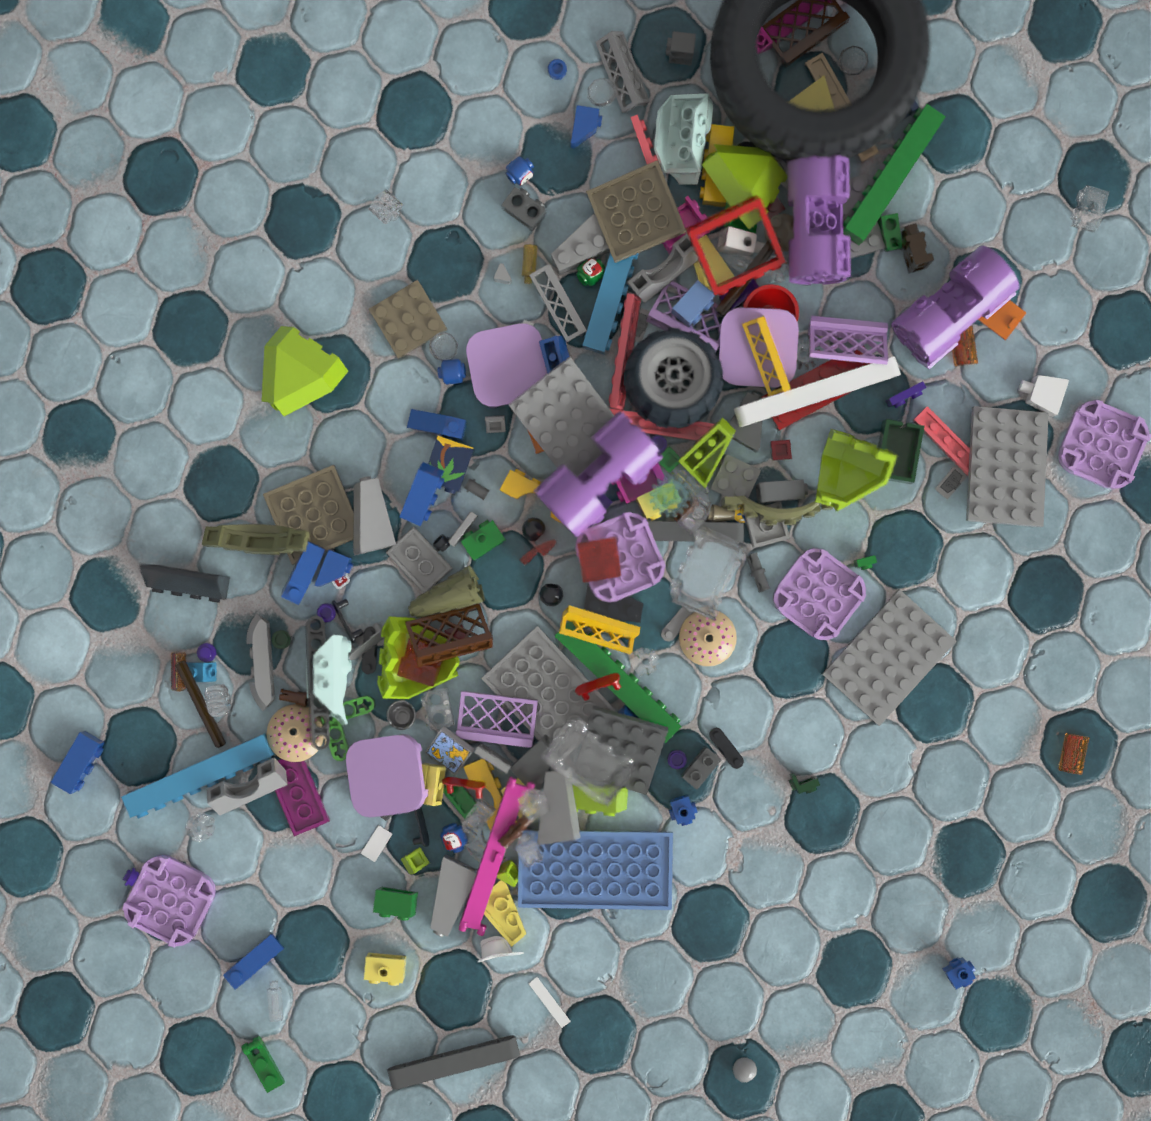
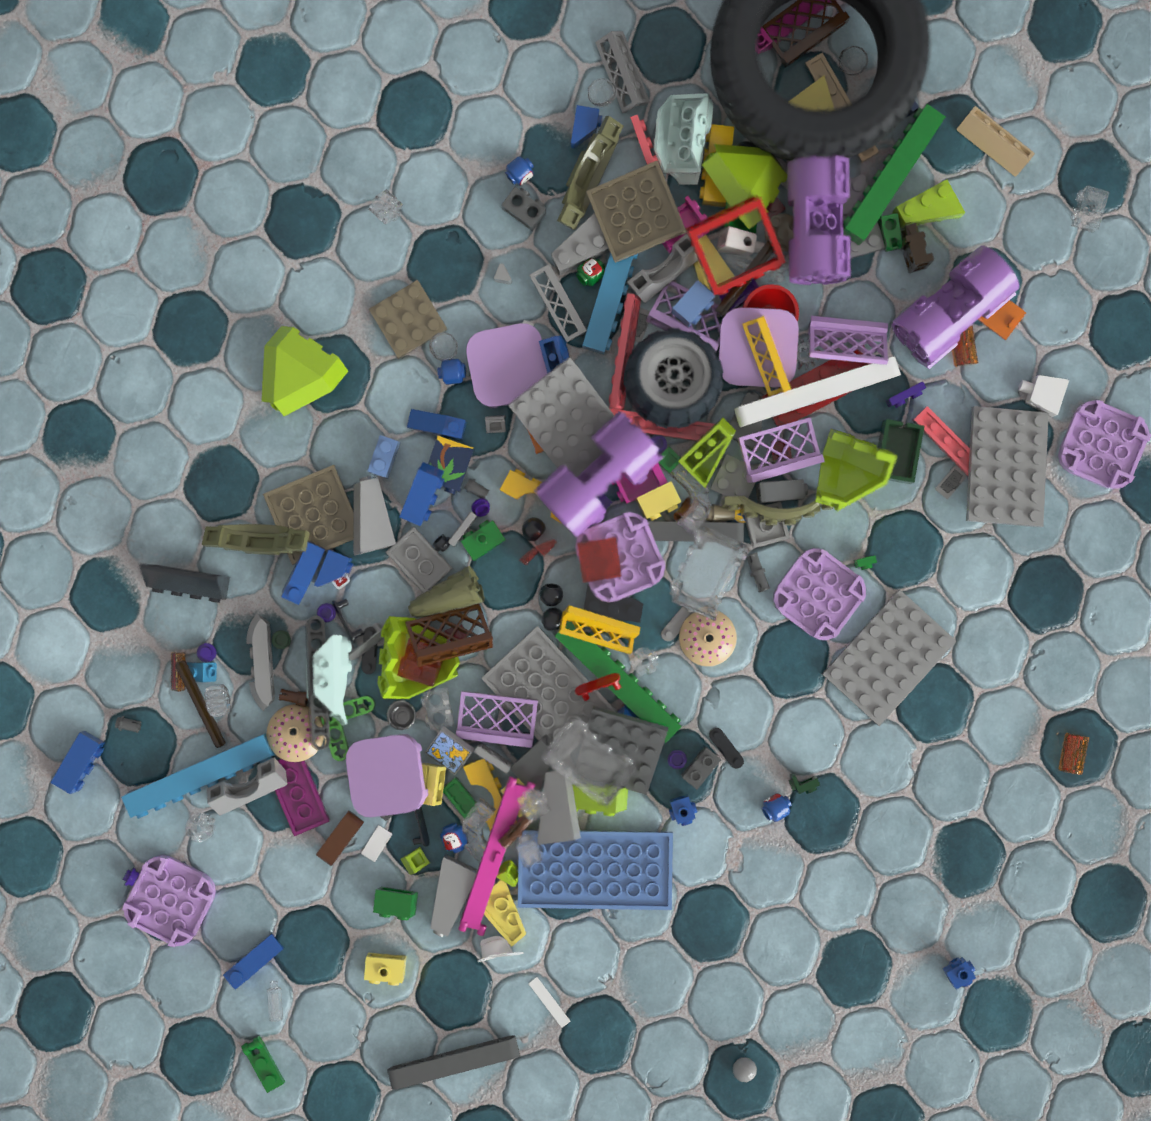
red piece [442,777,485,799] -> none
clear yellow cylinder [522,244,538,284] -> none
blue tile [548,59,567,80] -> none
clear light blue gear [649,475,691,518] -> none
dark grey brick [666,31,696,65] -> none
none -> dark grey pin [115,716,142,733]
none -> reddish brown beam [316,811,364,866]
none -> medium blue brick [368,435,401,479]
none -> dark purple plate [471,498,490,517]
none -> black piece [541,608,563,630]
none -> olive piece [557,116,624,230]
none -> lavender fence [738,417,824,483]
none -> blue head [762,793,791,822]
none -> lime wedge [892,179,965,228]
none -> tan panel [957,106,1035,176]

